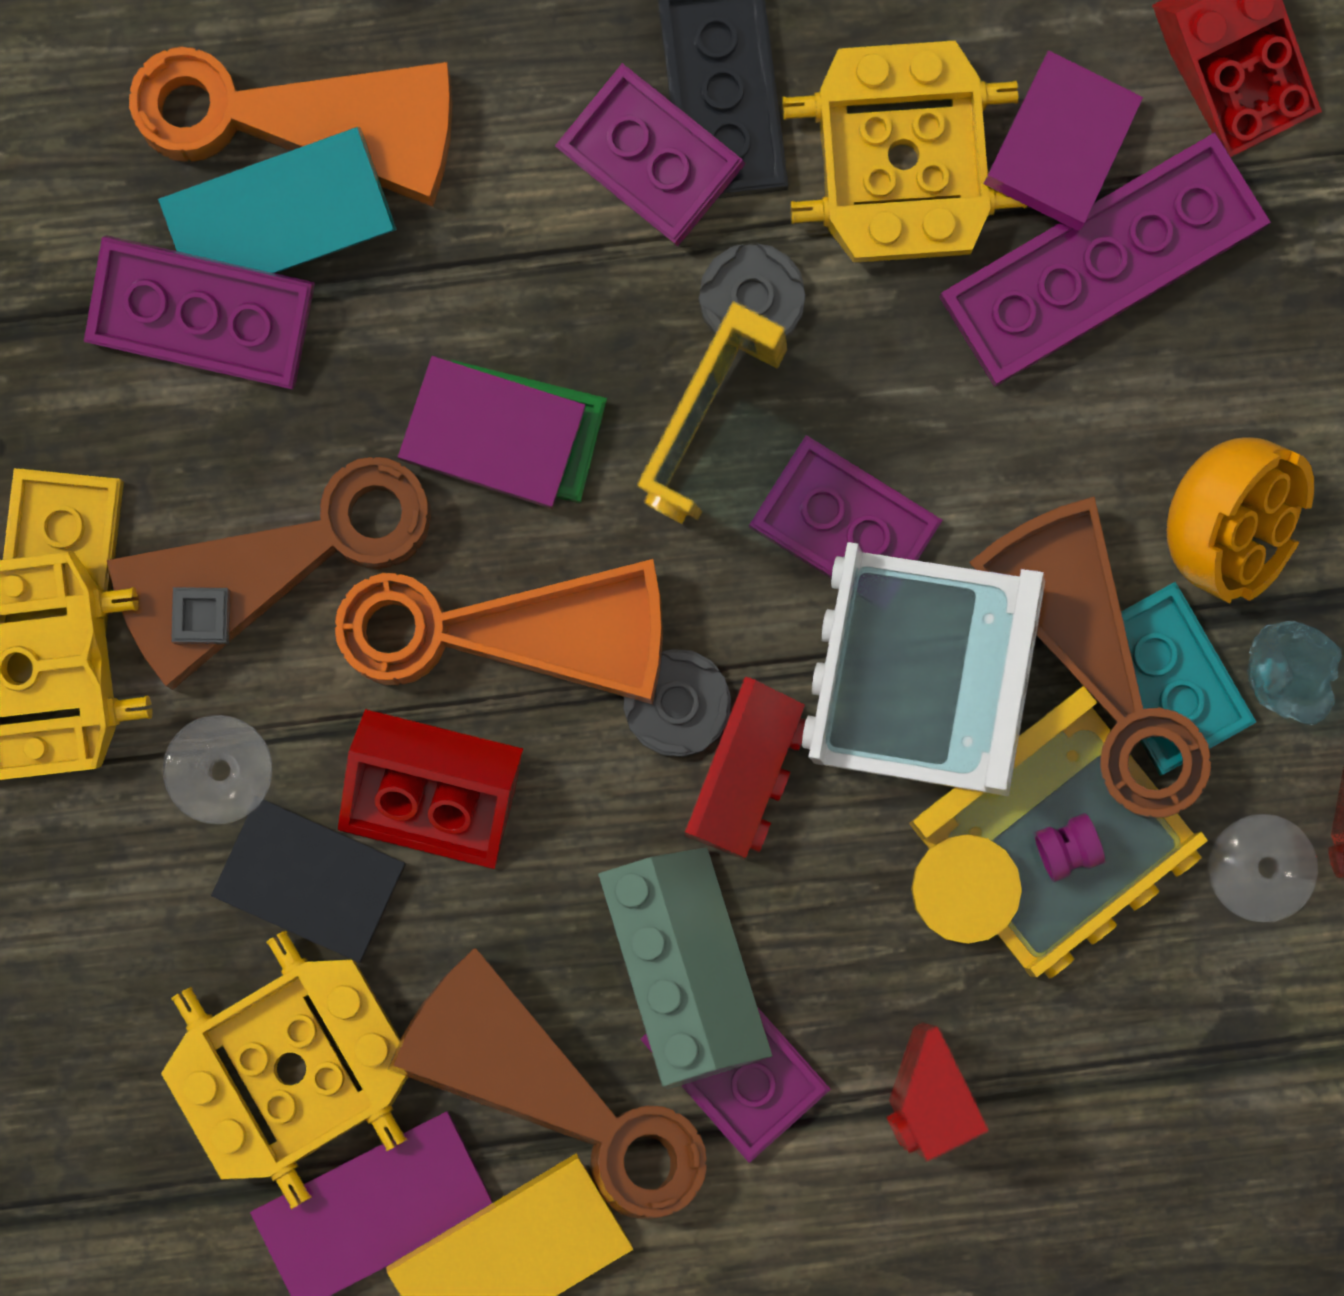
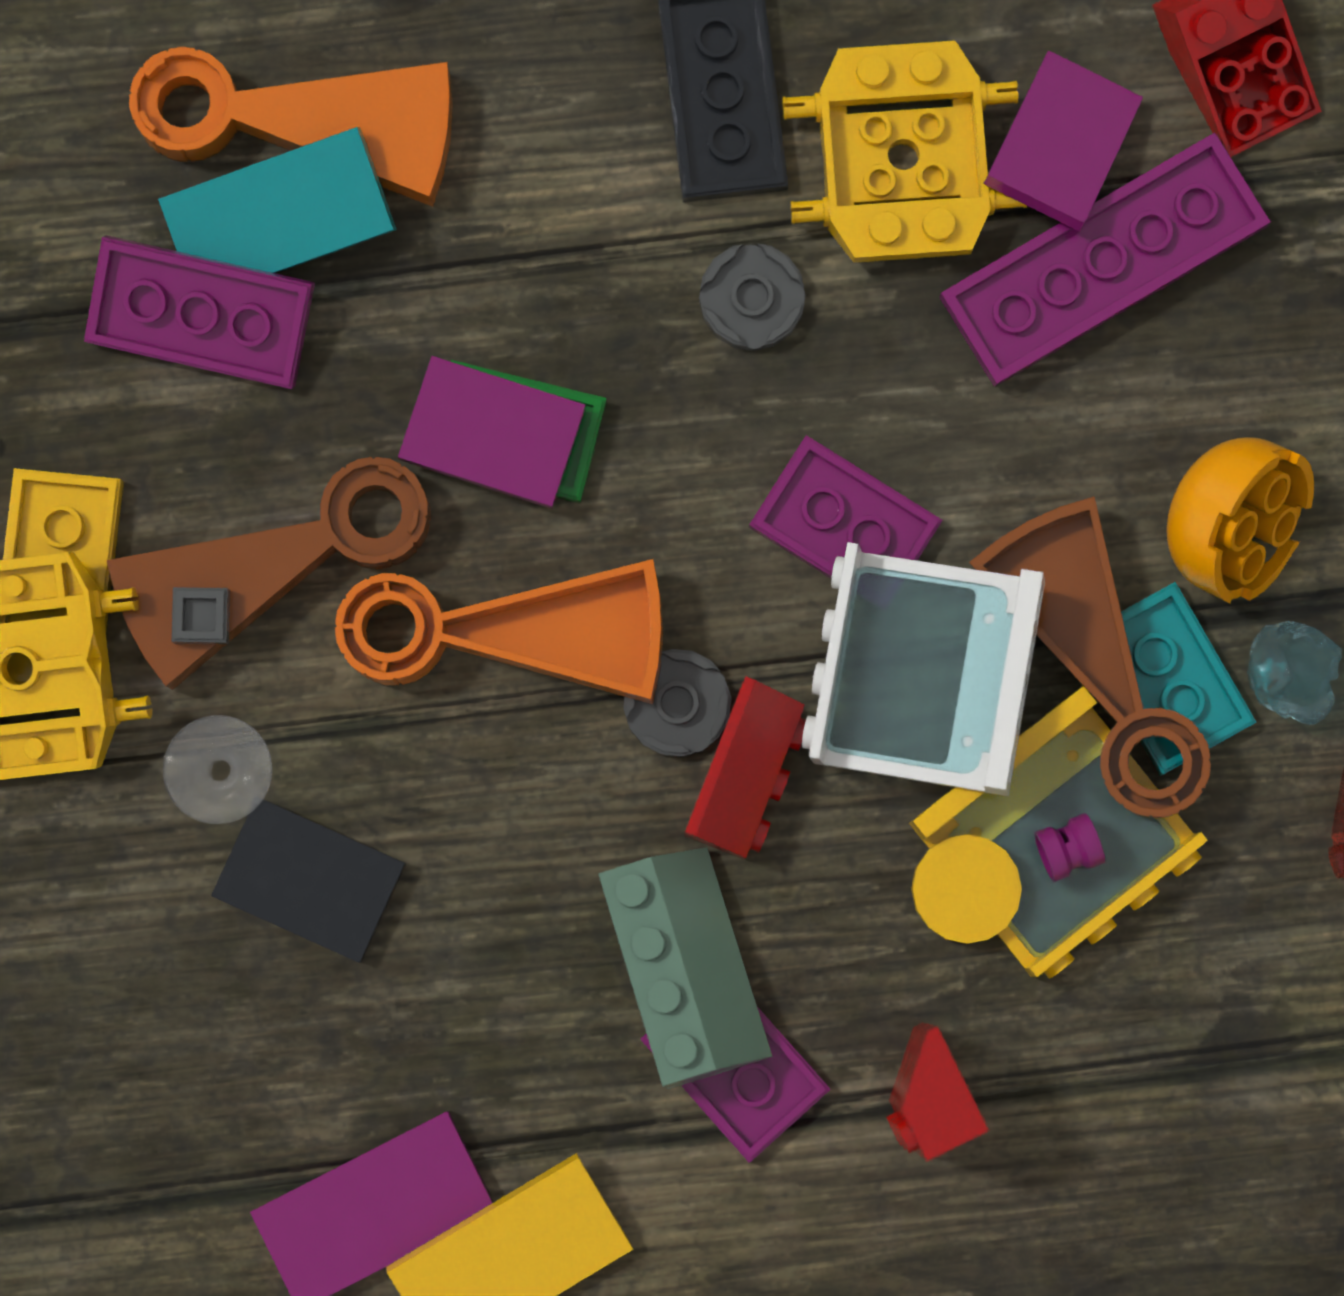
yellow piece [161,930,408,1209] -> none
red slope [337,709,524,869] -> none
dark orange piece [388,948,707,1219] -> none
magenta tile [555,63,745,247] -> none
yellow panel [637,302,787,524] -> none
clear dish [1209,814,1318,923] -> none

